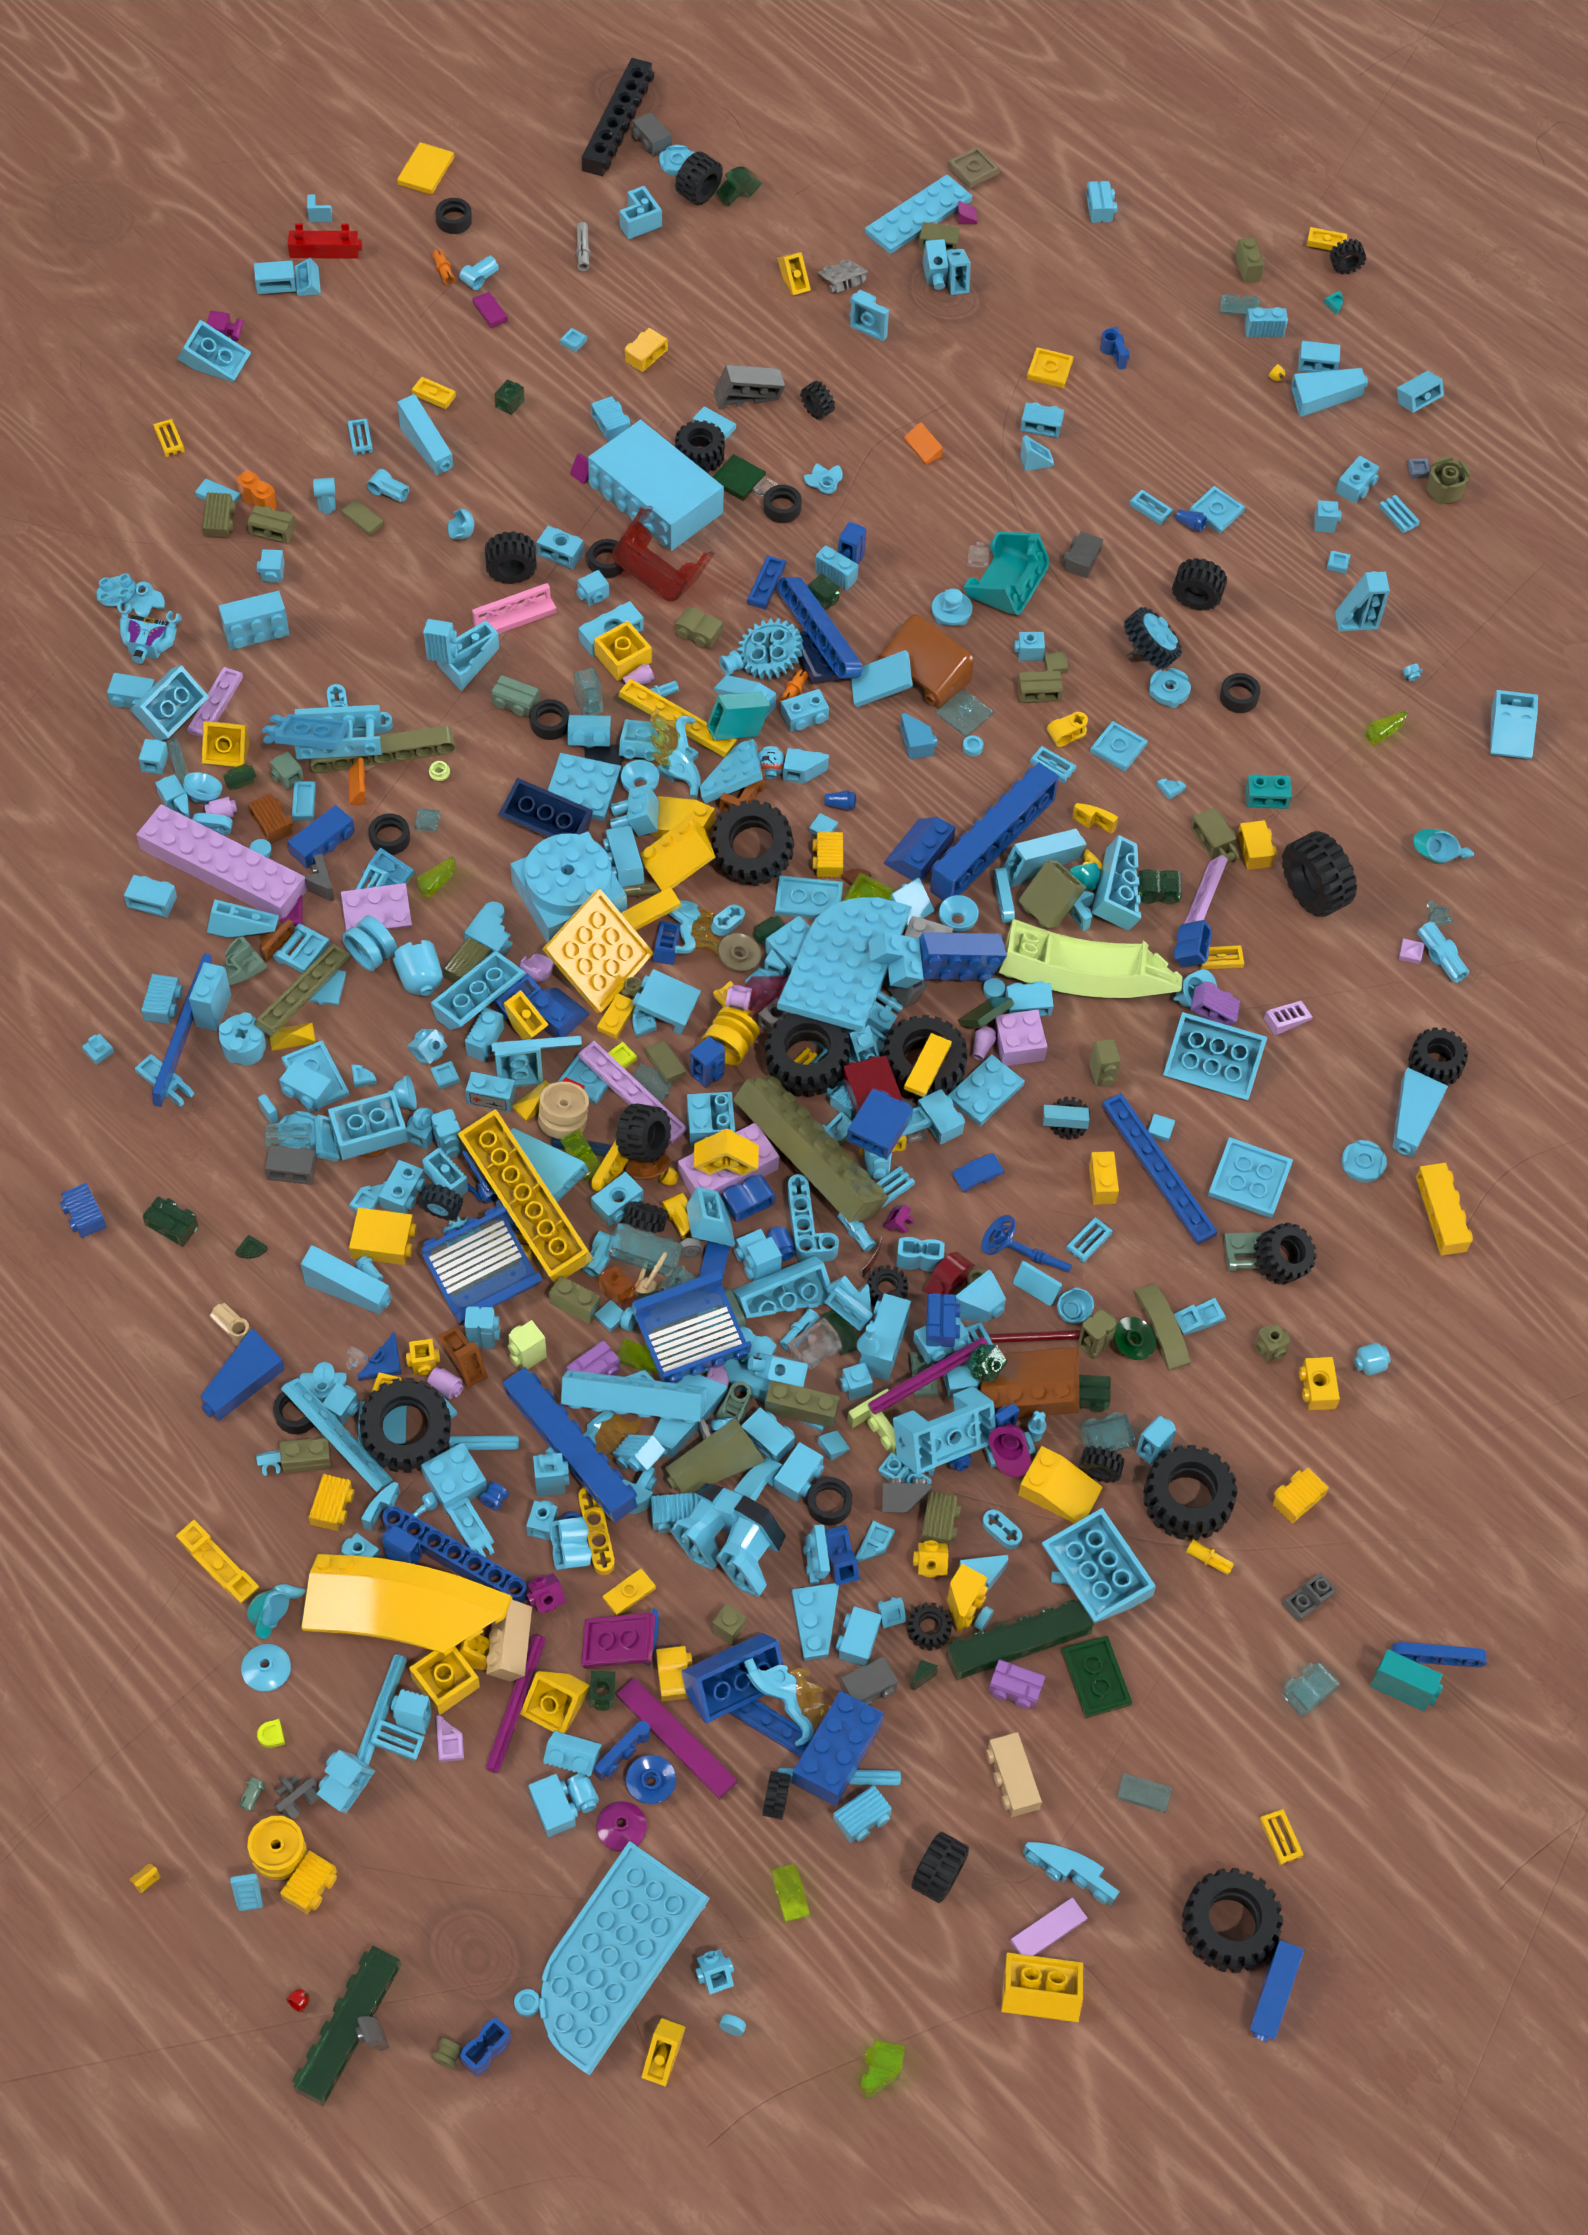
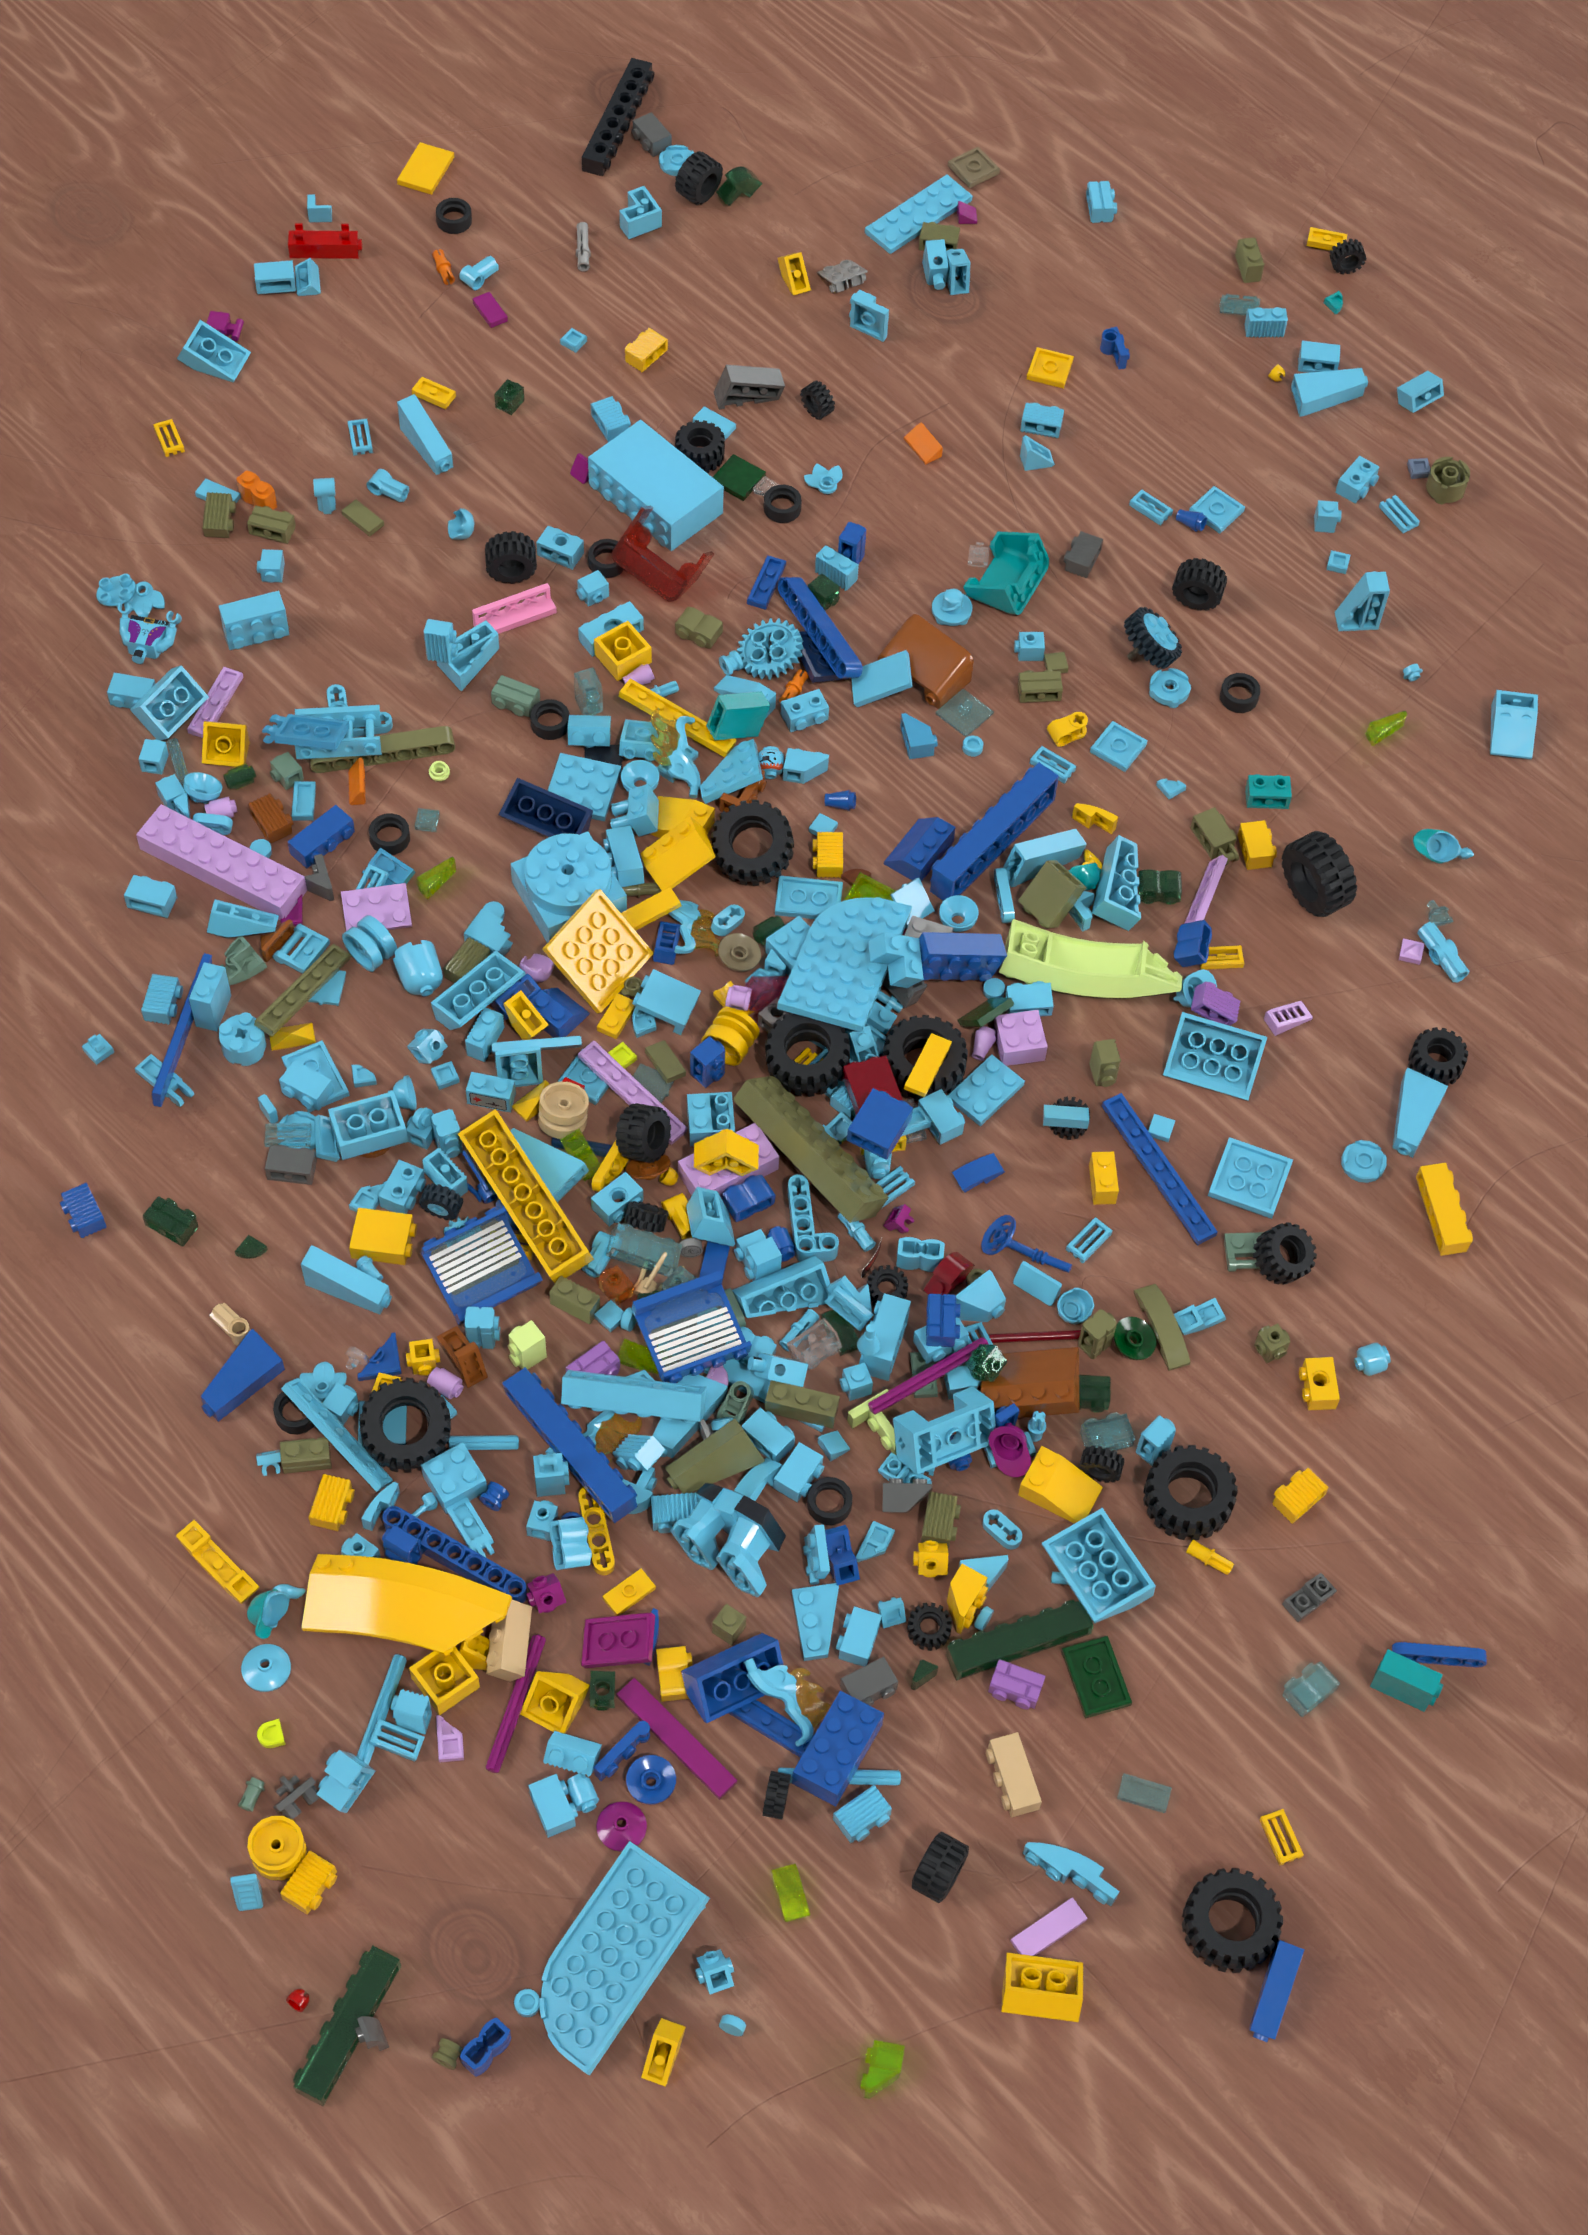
yellow slope [130,1864,161,1893] -> none

